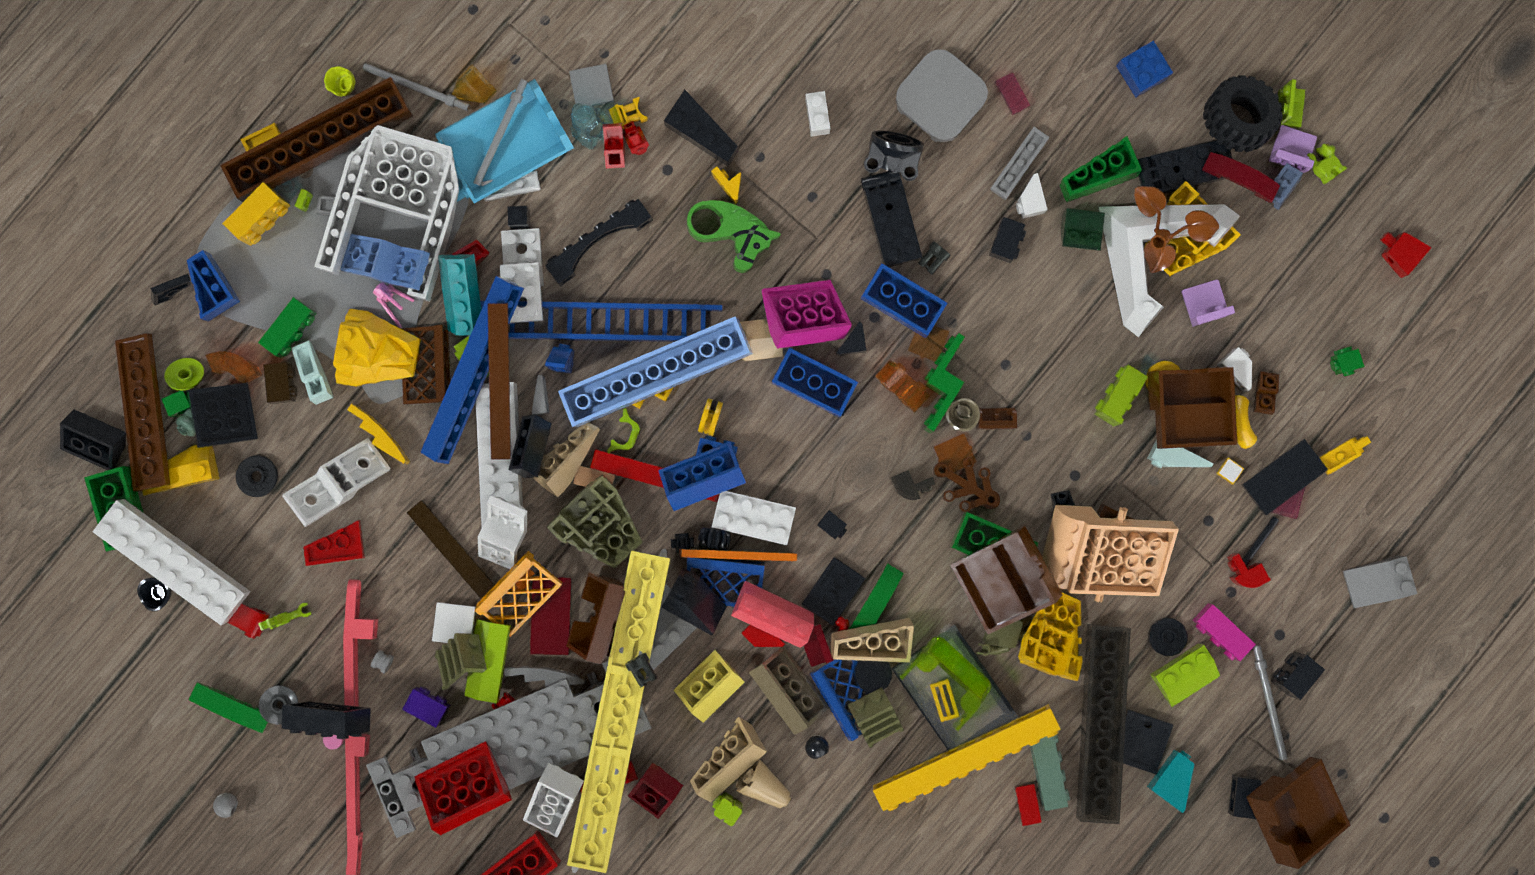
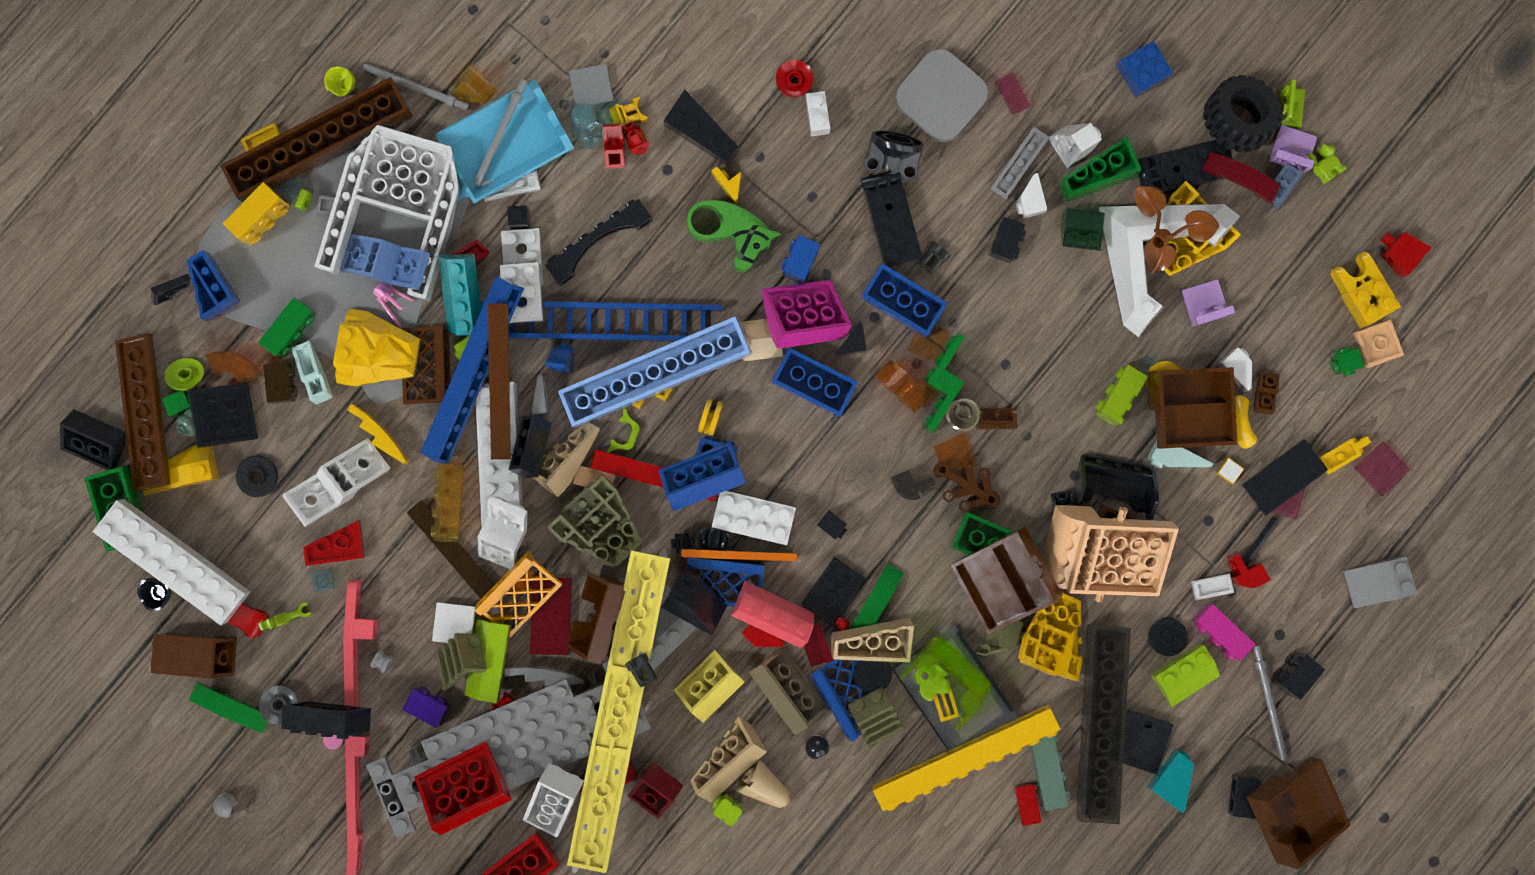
none -> reddish brown slope [151,633,237,679]
none -> clear light blue tile [311,570,335,592]
none -> clear yellow brick [431,463,464,543]
none -> red dish [776,60,814,98]
none -> blue brick [781,235,820,284]
none -> lime plate [914,664,950,702]
none -> white wedge [1048,123,1102,169]
none -> black windscreen [1073,454,1160,520]
none -> white tile [1191,573,1234,600]
none -> yellow brick [1330,252,1401,328]
none -> light nougat tile [1353,320,1404,368]
none -> clear pink tile [1354,442,1410,496]

